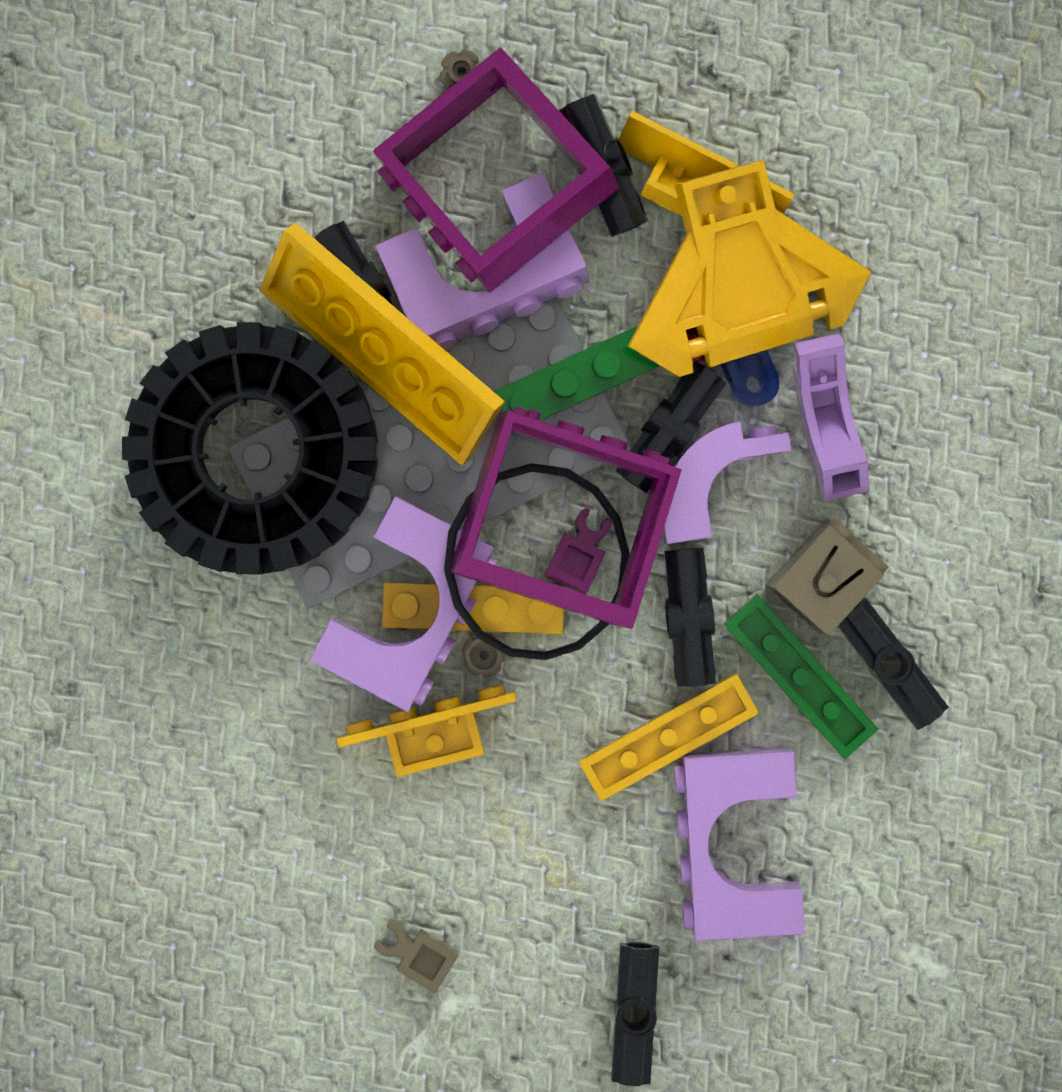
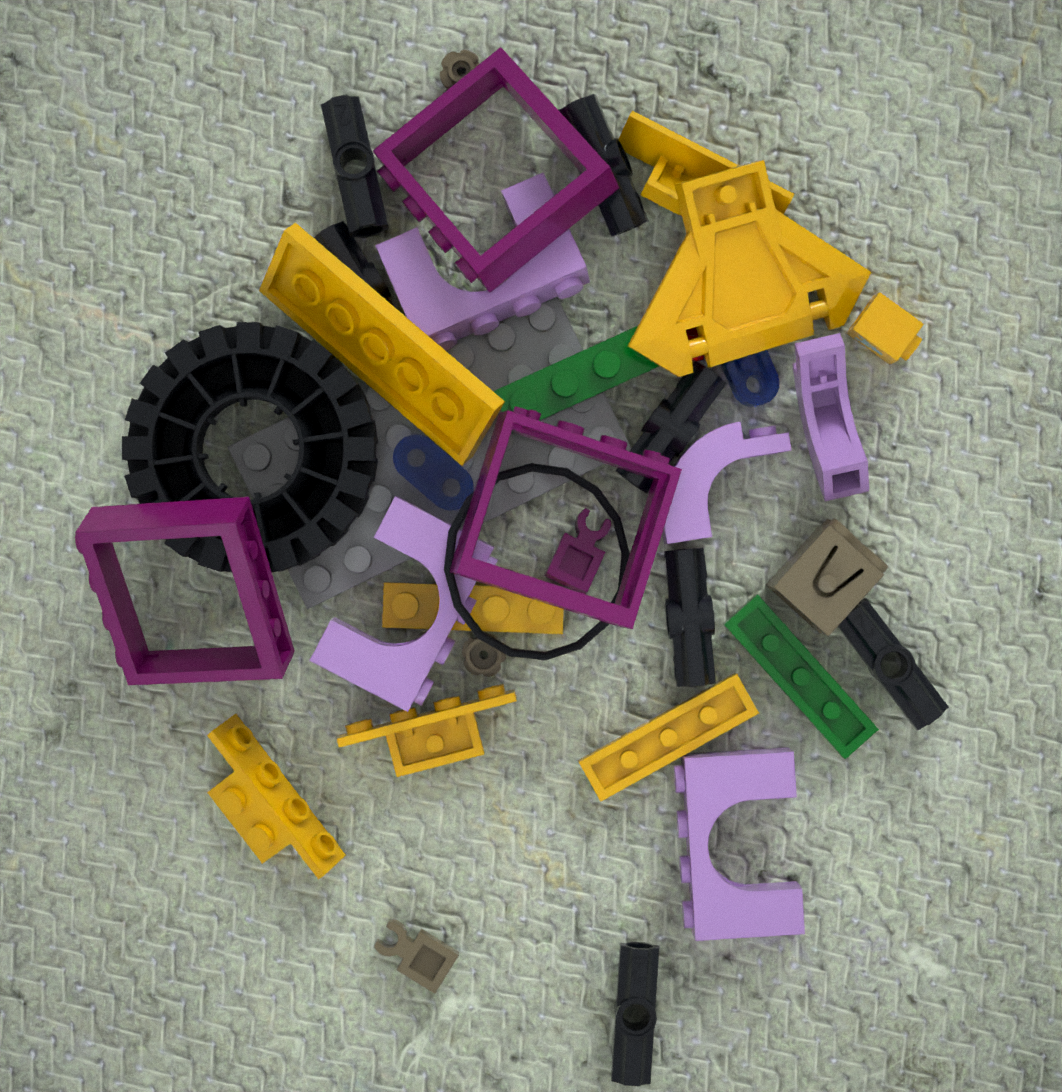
none -> magenta window [75,497,295,686]
none -> yellow bracket [207,713,346,880]
none -> black piece [321,94,389,239]
none -> clear blue plate [393,434,474,511]
none -> yellow brick [846,292,924,365]

